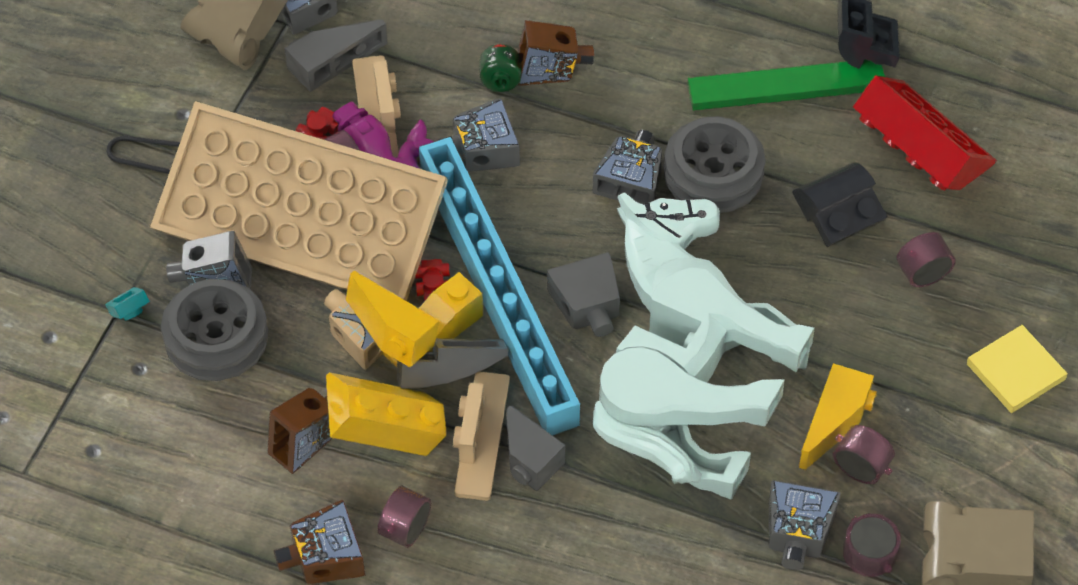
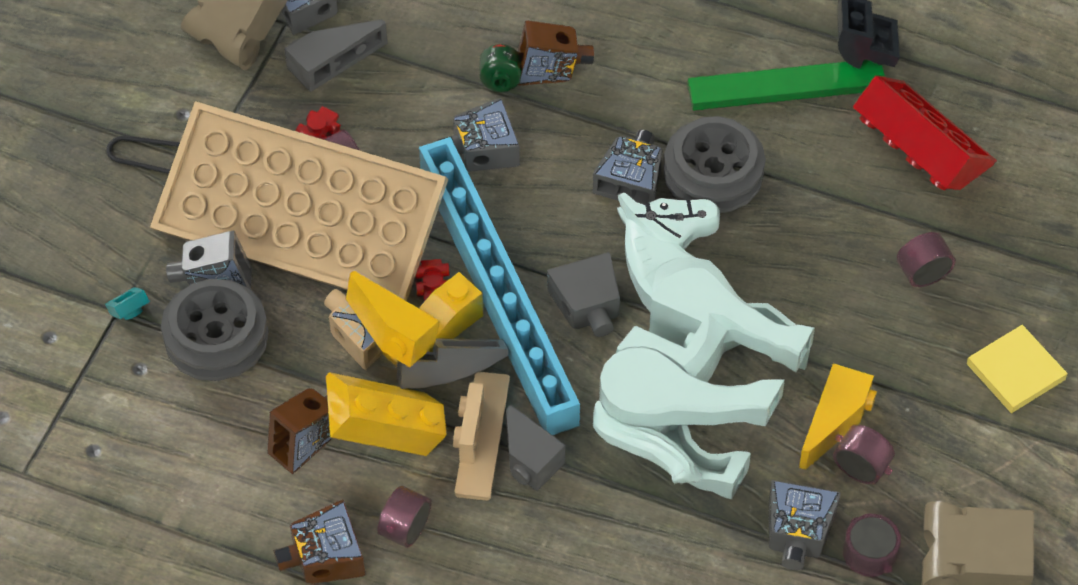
magenta piece [333,101,434,169] -> none
tan bracket [352,56,401,158] -> none
black brick [792,162,888,247] -> none

